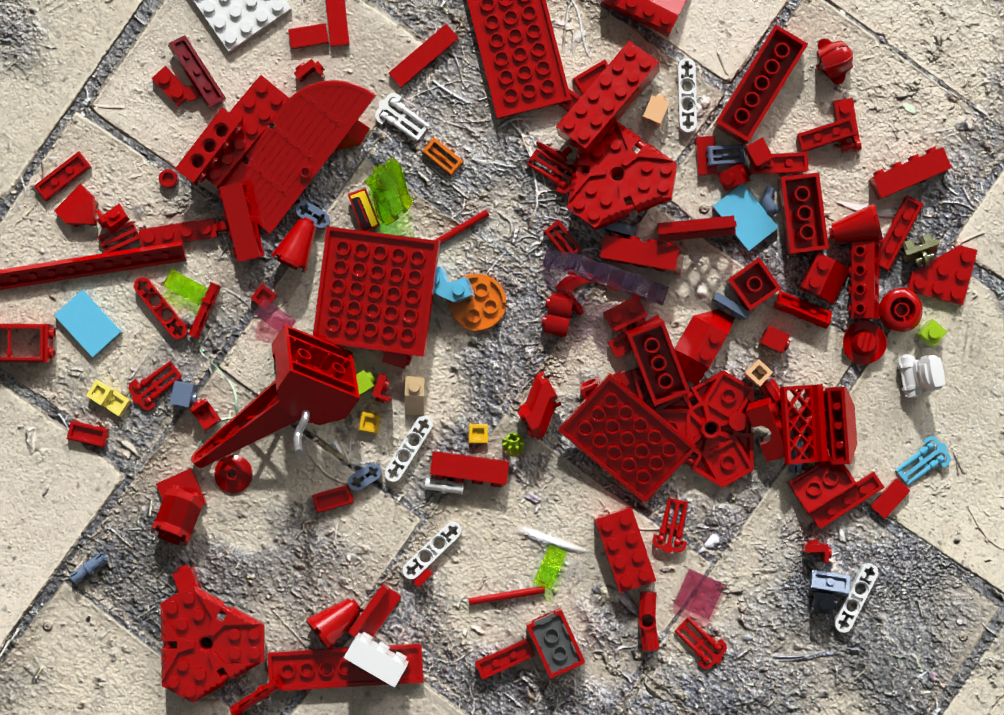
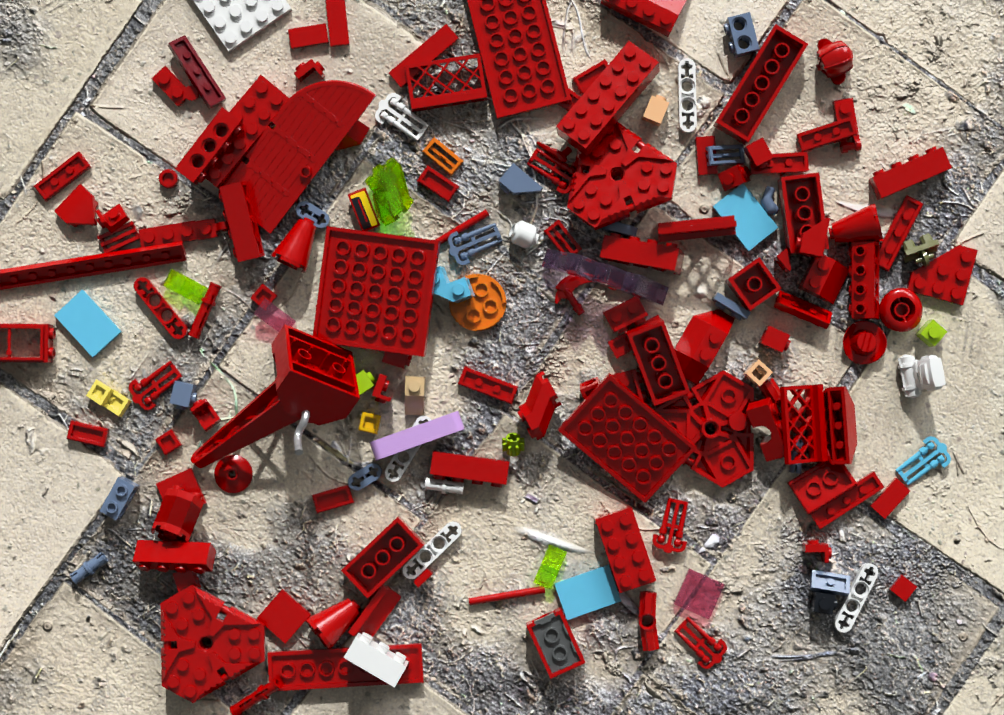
yellow tile [469,424,488,444] -> none
red plate [475,638,535,680] -> none
red brick [541,293,575,337] -> none
none -> sand blue brick [100,476,140,520]
none -> red brick [133,540,216,574]
none -> red tile [155,429,182,455]
none -> red tile [257,589,311,644]
none -> red brick [341,516,425,599]
none -> lavender beam [369,411,465,461]
none -> red fence [405,53,487,112]
none -> red tile [417,165,459,203]
none -> sand blue piece [448,223,503,265]
none -> red tile [458,366,518,404]
none -> sand blue slope [499,163,543,195]
none -> white head [509,221,539,249]
none -> medium azure tile [554,564,621,620]
none -> sand blue brick [724,12,759,58]
none -> red slope [774,248,791,273]
none -> red slope [795,218,830,258]
none -> red tile [889,574,917,602]

